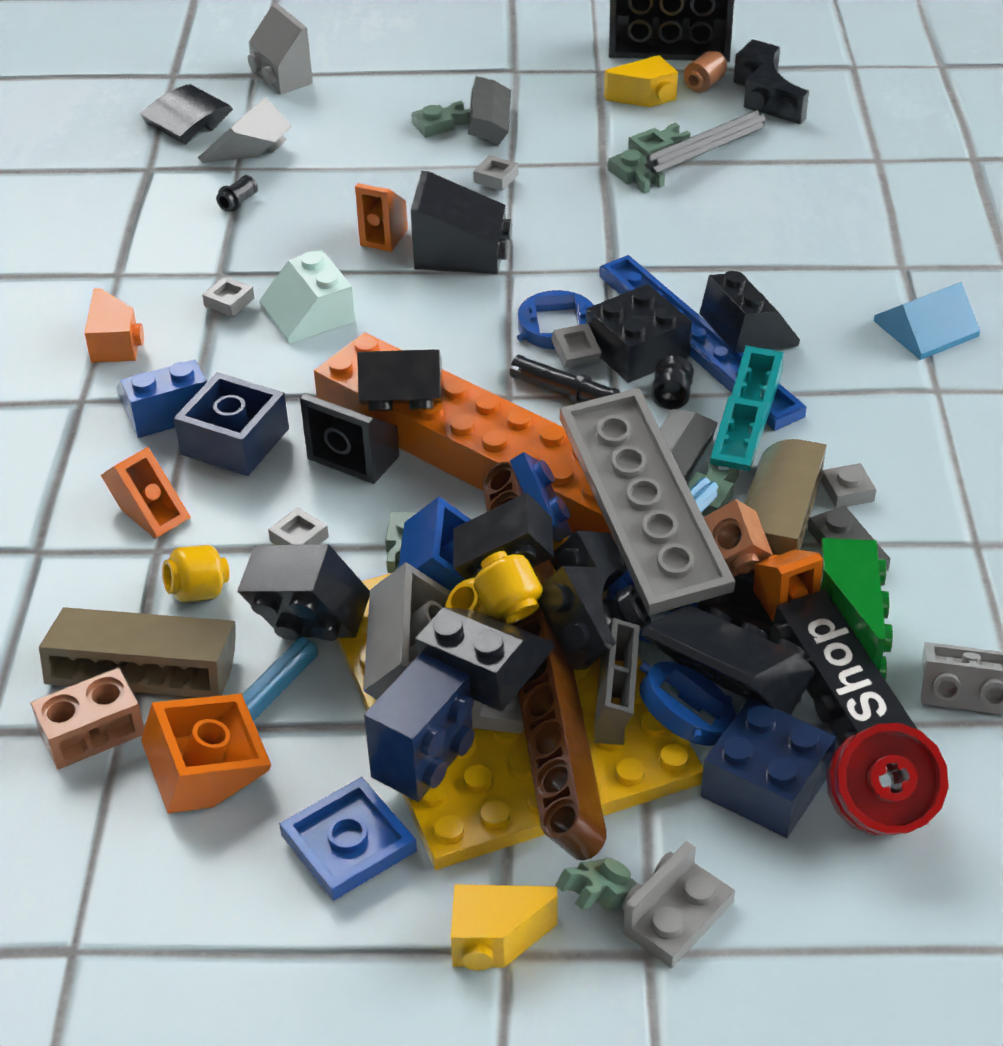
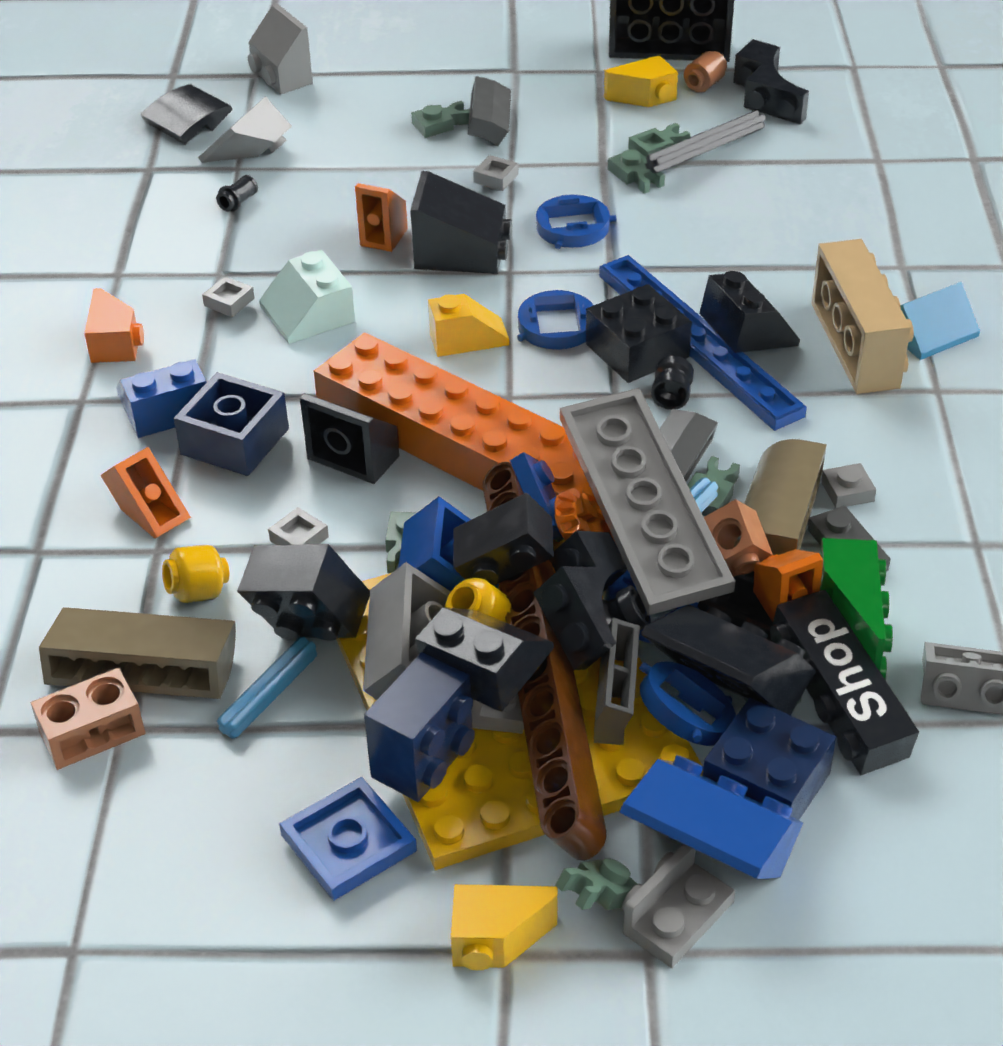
orange slope [141,693,271,814] -> none
black slope [357,349,442,411] -> none
yellow head [474,551,543,624] -> none
black pin [510,355,620,404] -> none
light grey plate [551,323,601,369] -> none
teal slope [710,346,784,472] -> none
red wheel [826,723,949,836] -> none
none -> yellow slope [428,294,510,357]
none -> blue piece [536,194,616,249]
none -> orange gear [554,488,605,541]
none -> blue slope [619,755,804,879]
none -> tan brick [811,239,914,394]

